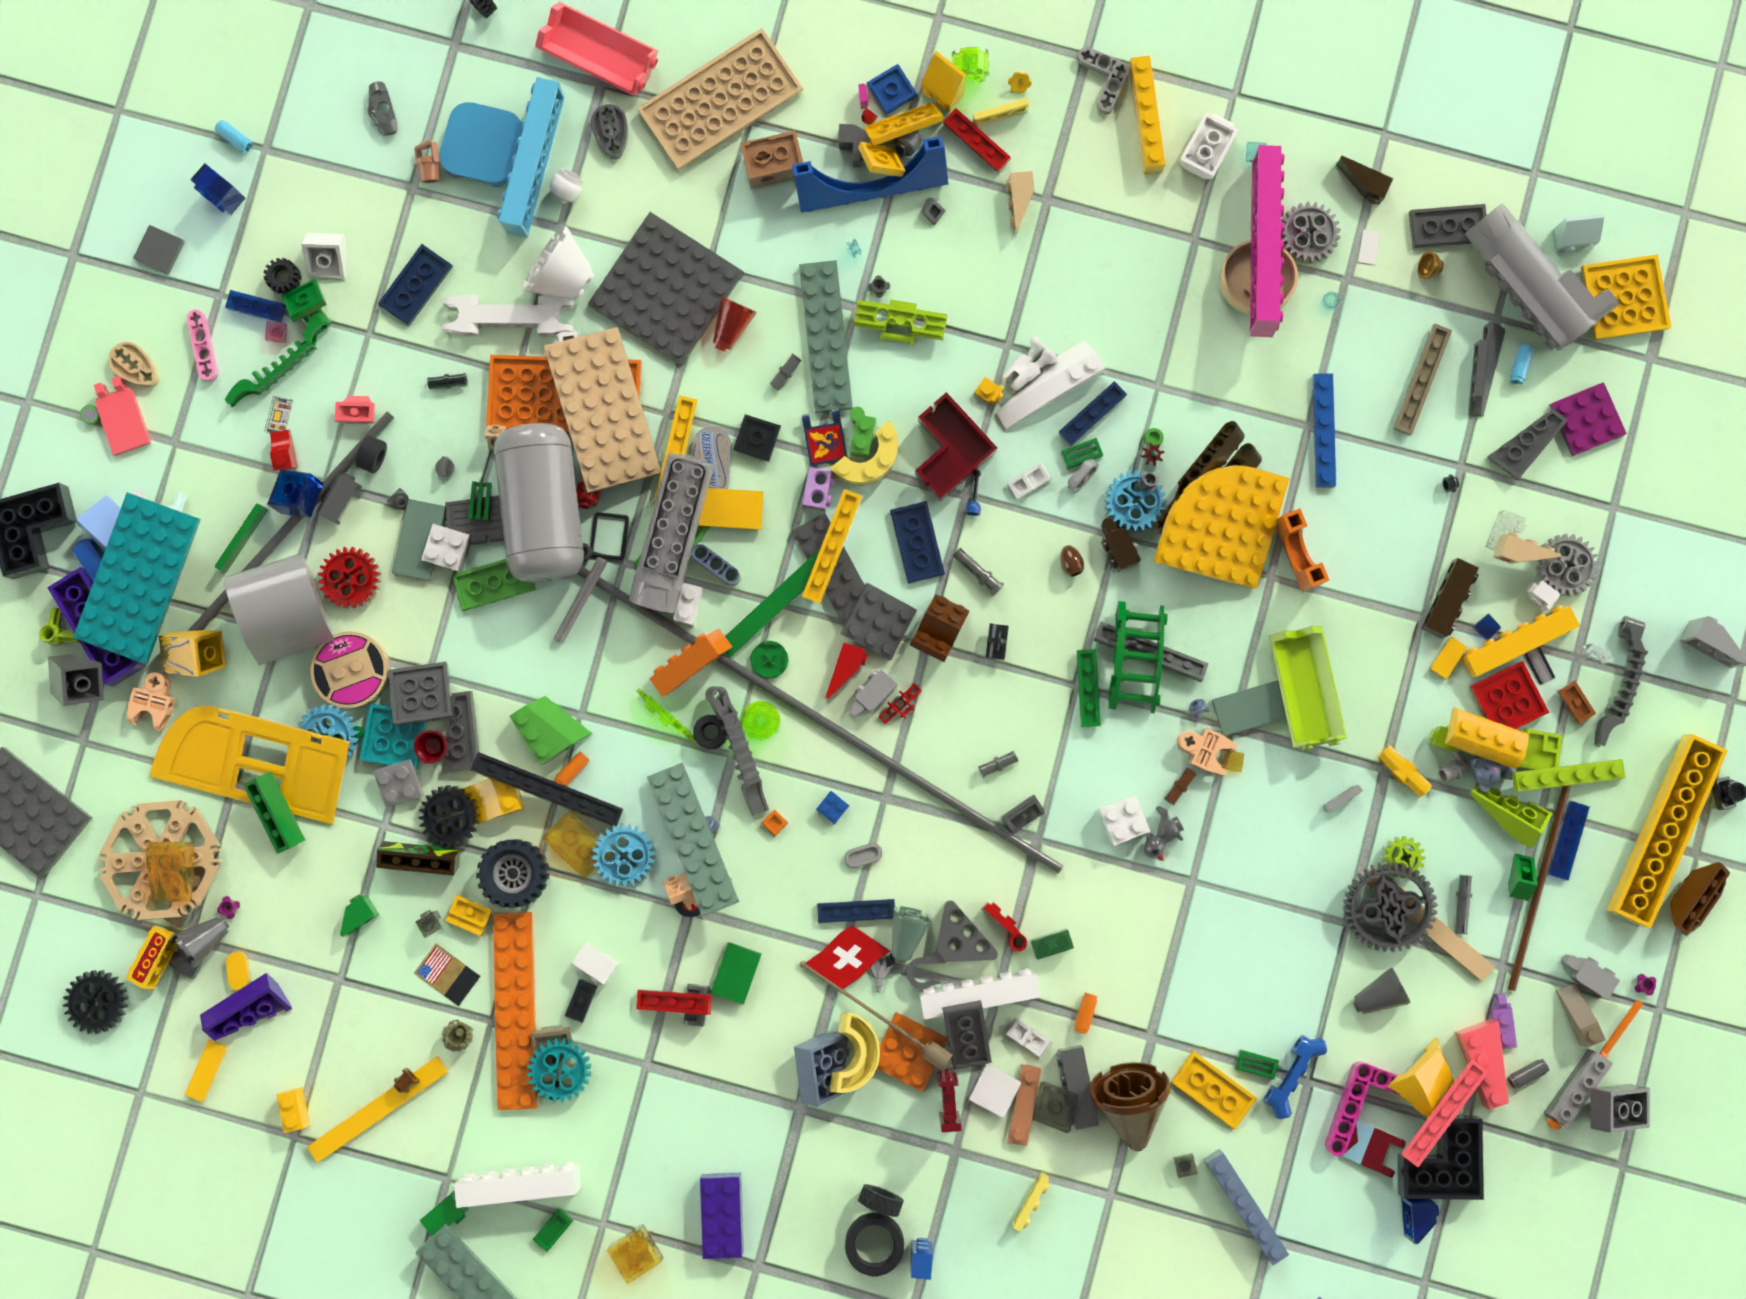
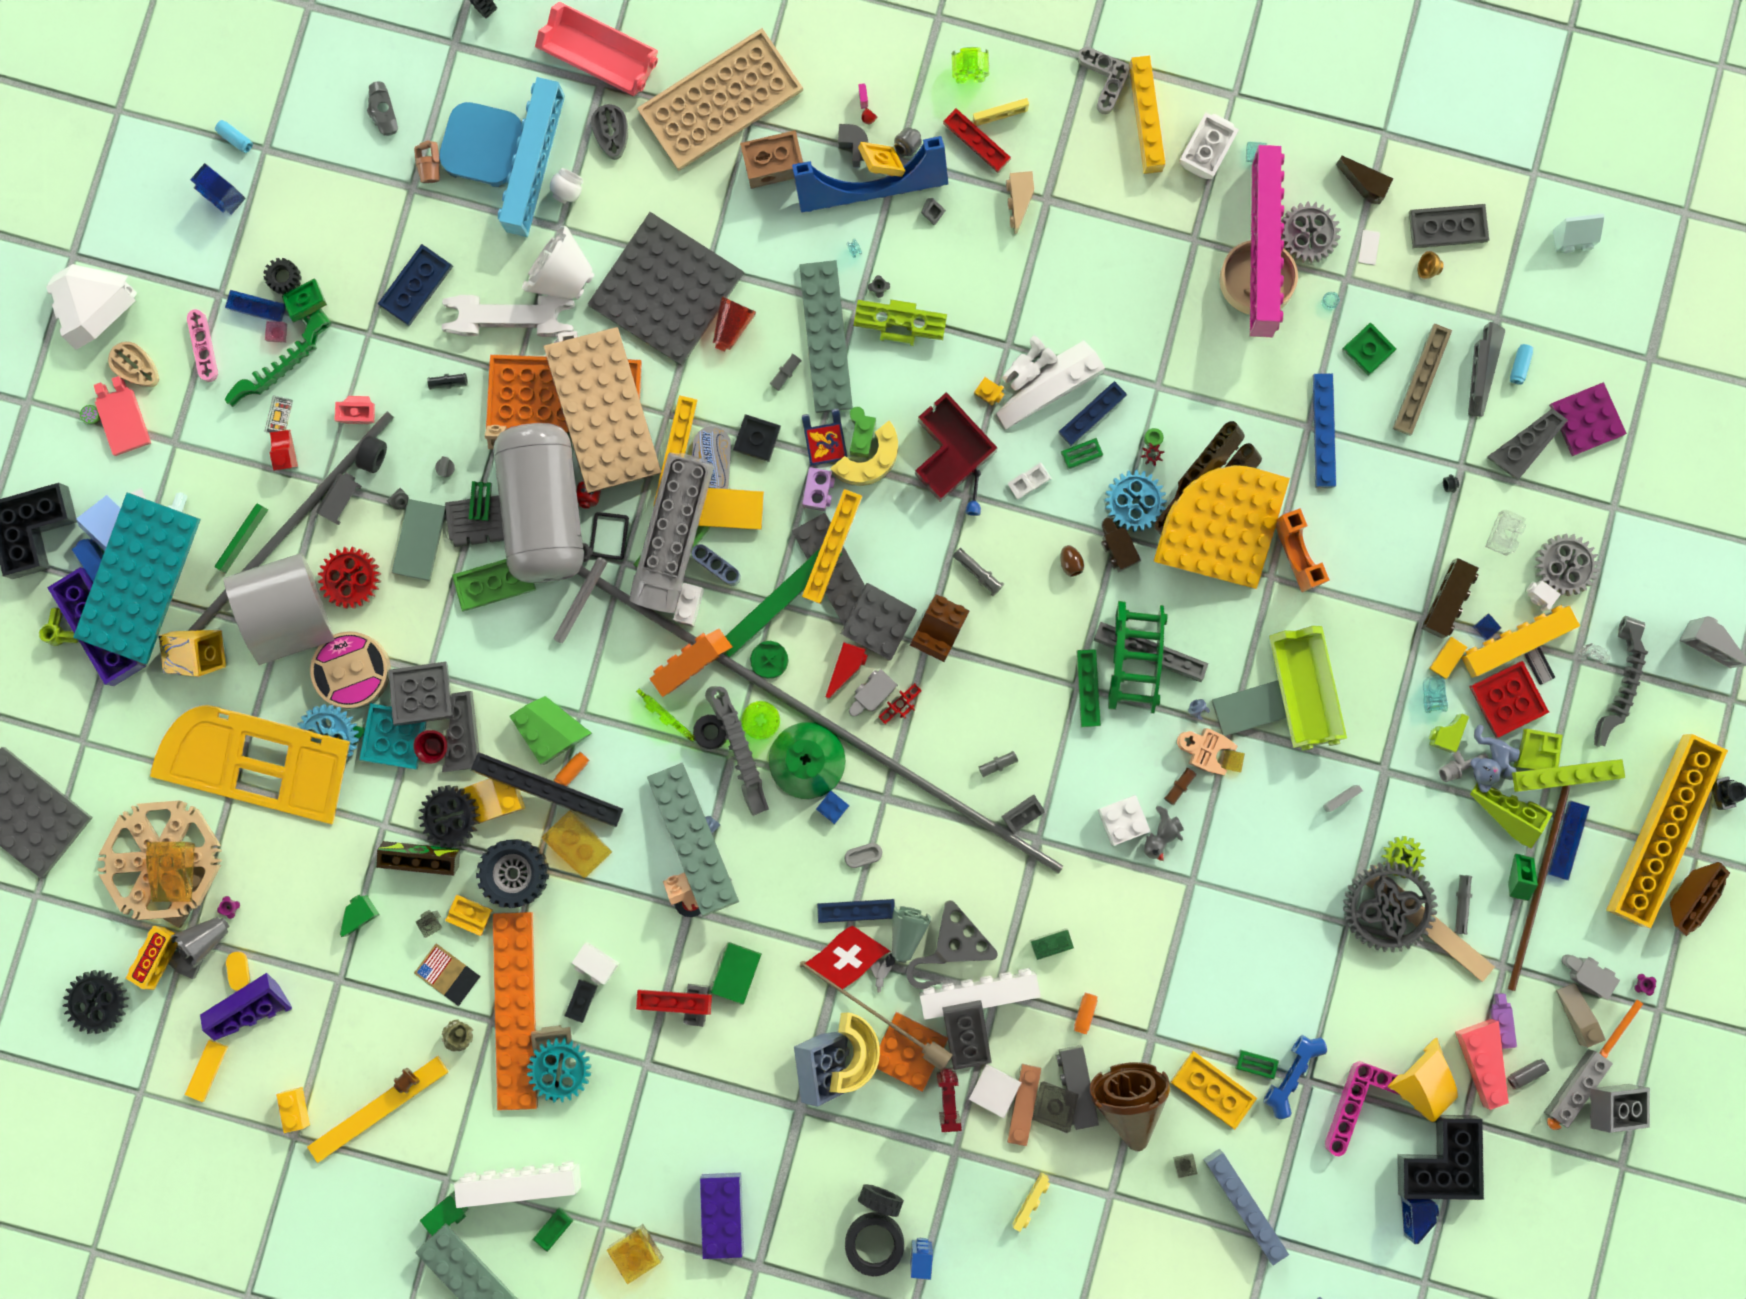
dark grey slope [48,654,104,706] -> none
light nougat piece [127,672,176,732] -> none
dark grey tile [133,225,185,275] -> none
green brick [242,771,305,854] -> none
clear blue brick [267,470,324,518] -> none
white slope [301,233,347,279] -> none
light grey plate [373,759,424,807] -> none
white plate [421,524,471,572] -> none
medium azure gear [592,823,655,887] -> none
orange tile [761,809,789,836] -> none
yellow tile [863,102,944,146] -> none
blue tile [866,64,918,115] -> none
dark blue tile [890,501,945,584] -> none
yellow slope [921,51,966,112] -> none
red plate [982,902,1027,952] -> none
black hips [985,623,1009,660] -> none
white slope [1007,1018,1051,1057] -> none
yellow plant [1008,71,1032,93] -> none
light grey plate [1068,459,1099,493] -> none
dark grey plate [1138,471,1159,492] -> none
dark red flag [1342,1120,1406,1178] -> none
dark grey cone [1353,968,1411,1014] -> none
yellow piece [1377,745,1432,798] -> none
coral plate [1401,1059,1489,1167] -> none
yellow container [1445,707,1528,769] -> none
light grey piece [1464,203,1619,351] -> none
tan slope [1493,532,1561,564] -> none
dark orange plate [1557,681,1596,724] -> none
yellow plate [1580,254,1672,341] -> none
none -> white panel [46,264,137,350]
none -> green cone [769,722,846,799]
none -> green tile [1342,322,1397,376]
none -> clear light blue piece [1423,676,1448,713]

